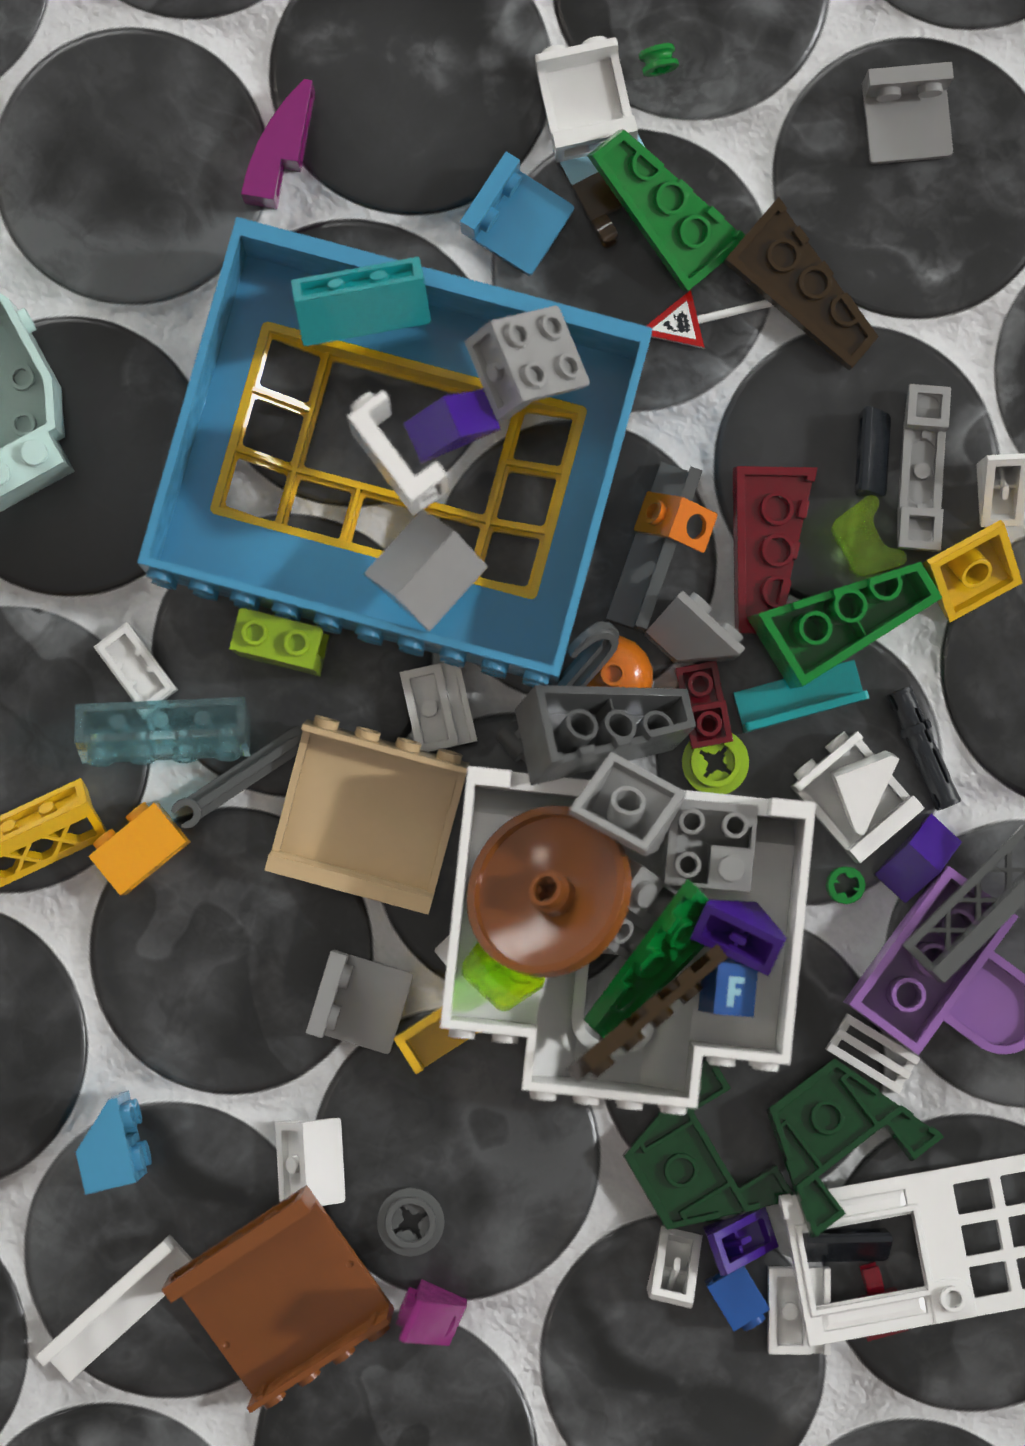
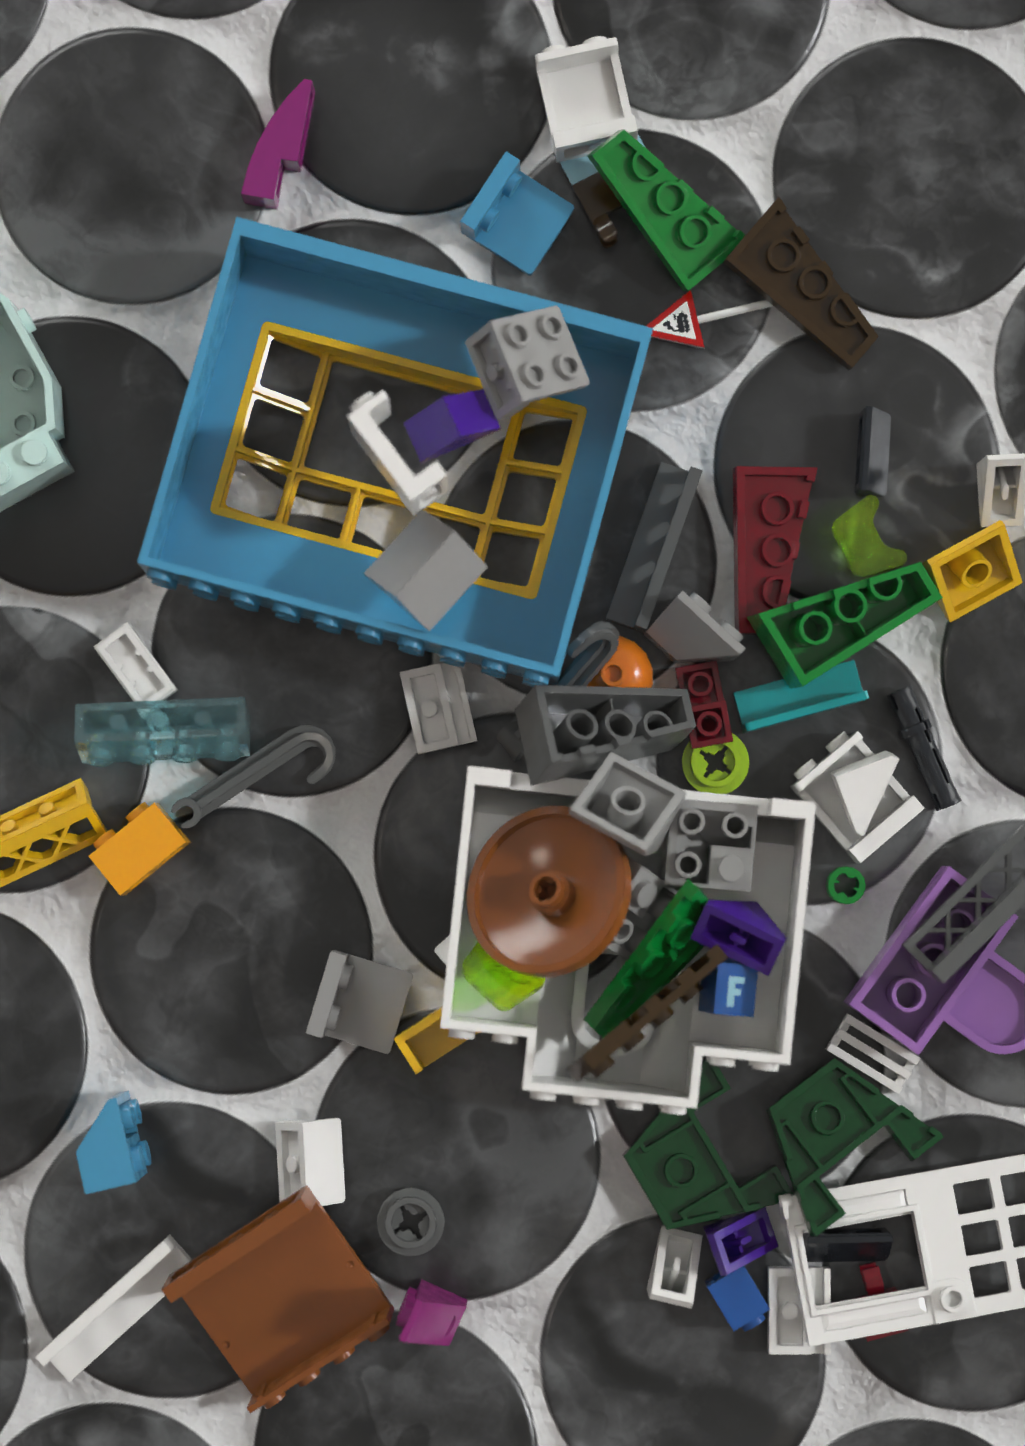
lime panel [229,608,330,676] -> none
tan panel [264,715,469,915] -> none
teal panel [291,257,431,346] -> none
orange bracket [634,491,718,553] -> none
green bush [638,43,679,77] -> none
light grey bracket [862,62,954,165] -> none
dark purple slope [873,813,962,903] -> none
light grey slope [897,384,951,552] -> none

